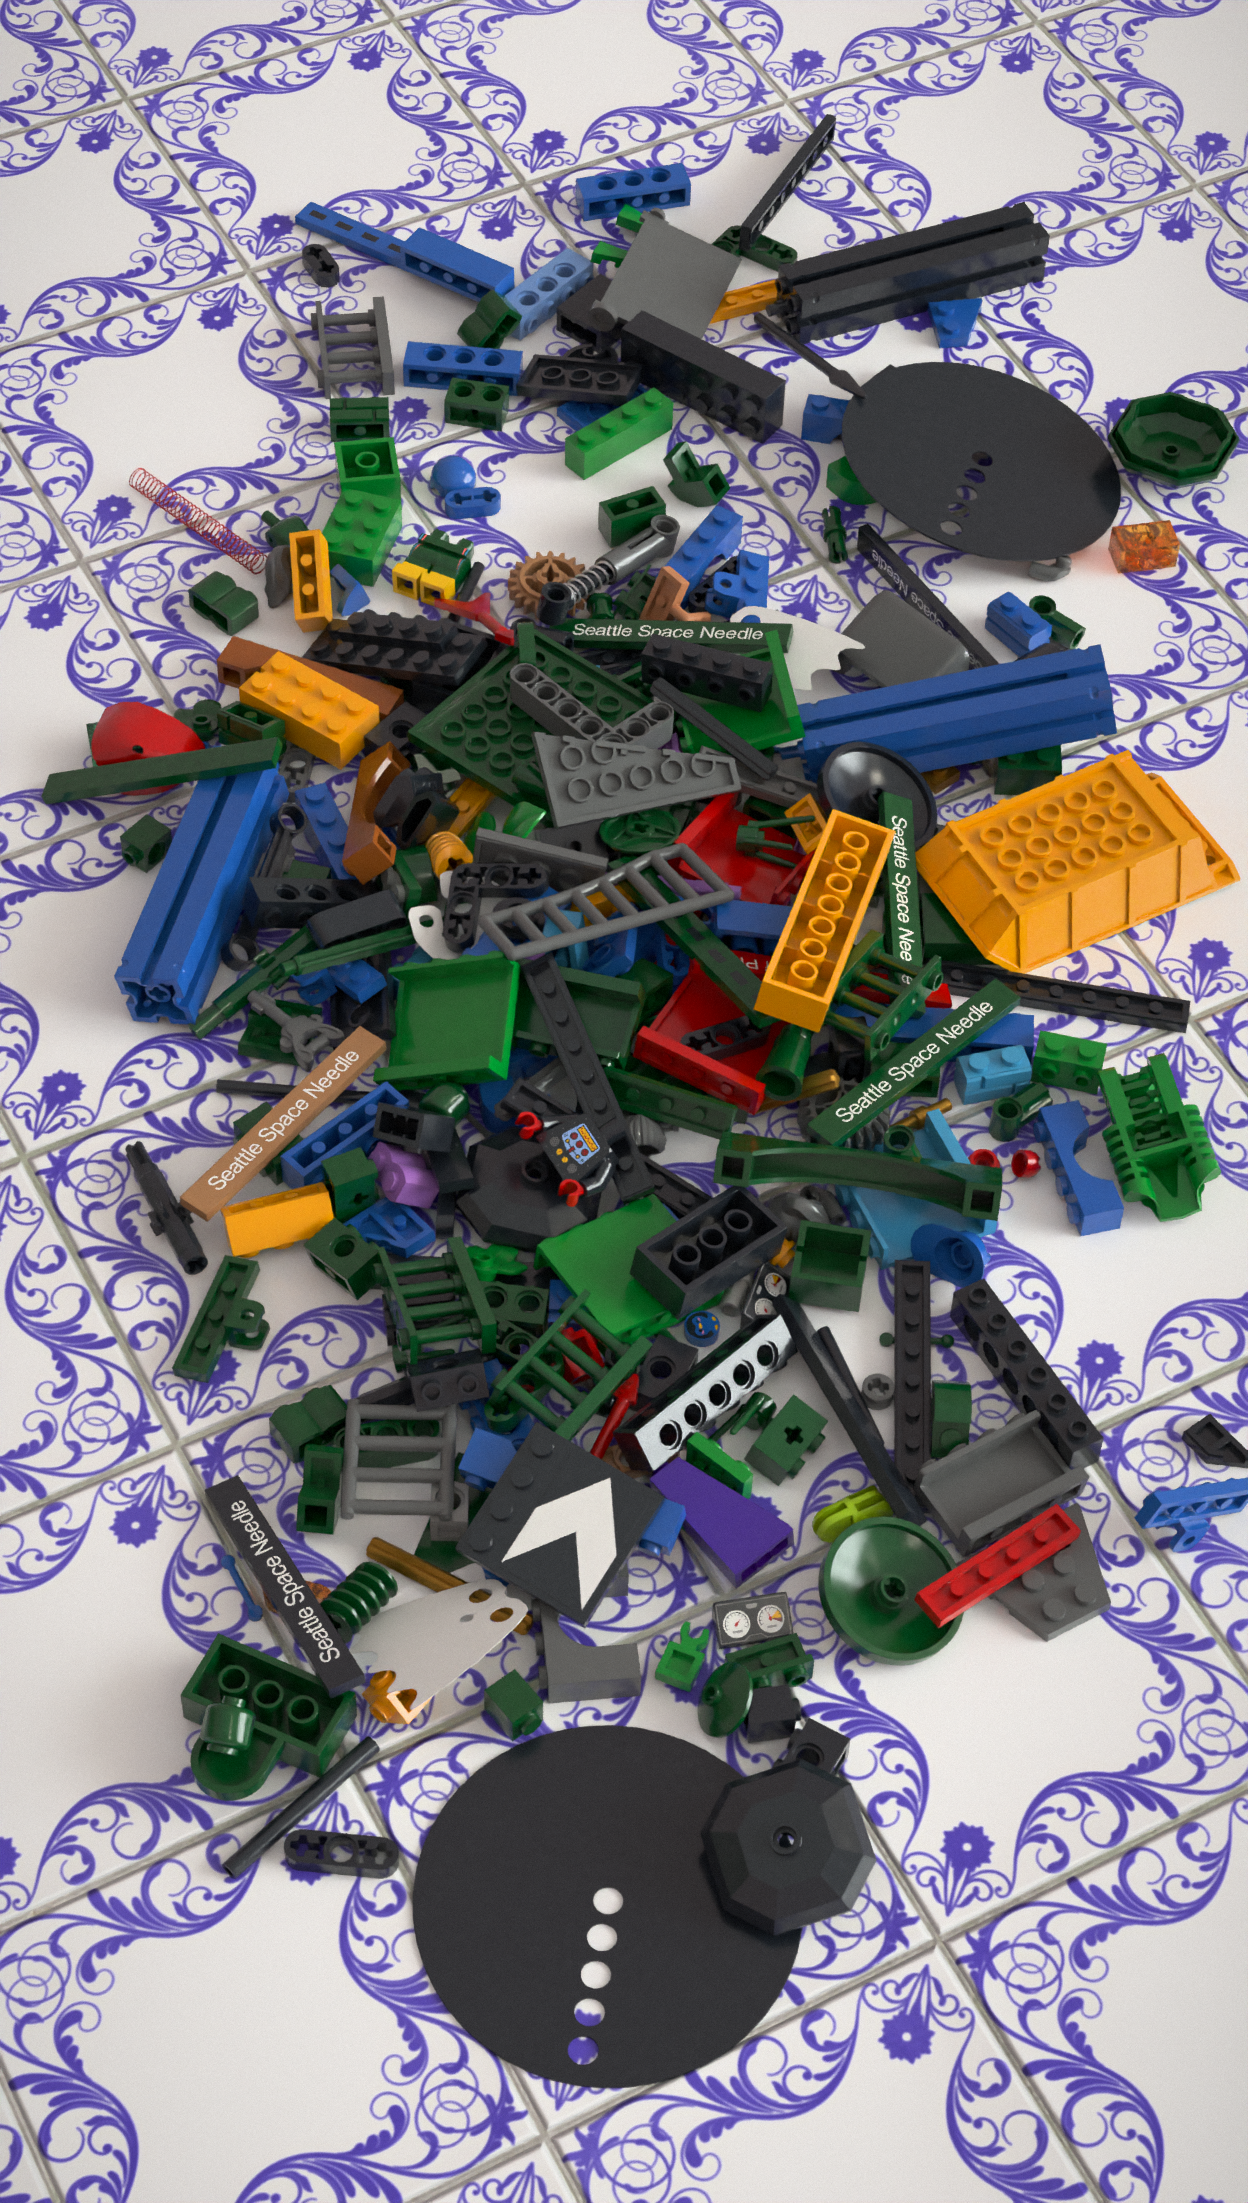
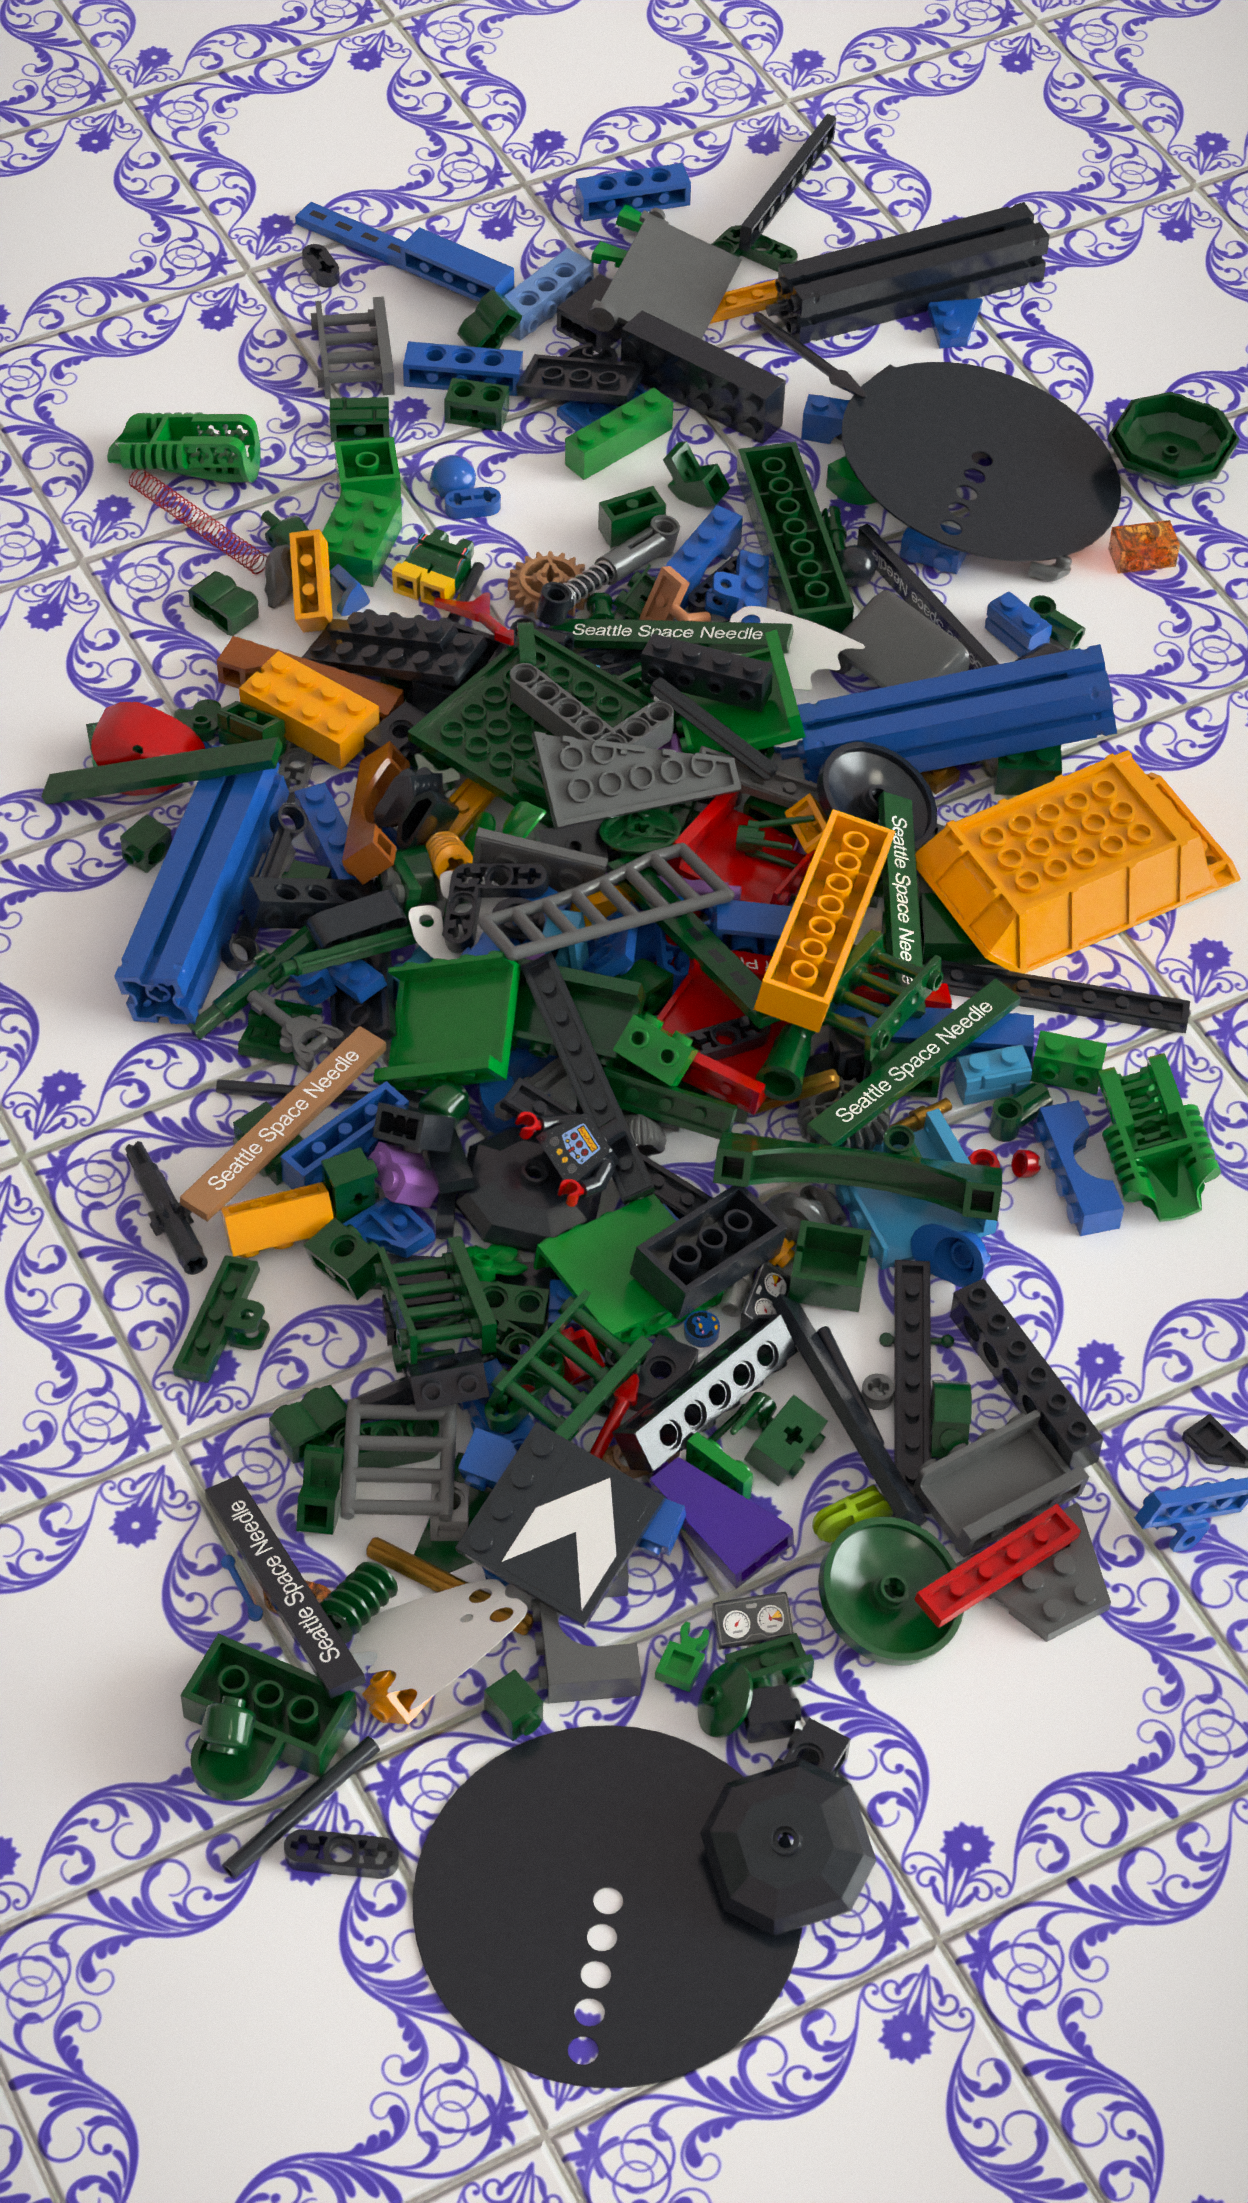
none -> green connector [107,412,261,482]
none -> green brick [613,1012,698,1086]
none -> dark green brick [736,442,854,634]
none -> black piece [836,545,877,588]
none -> blue brick [900,524,967,575]

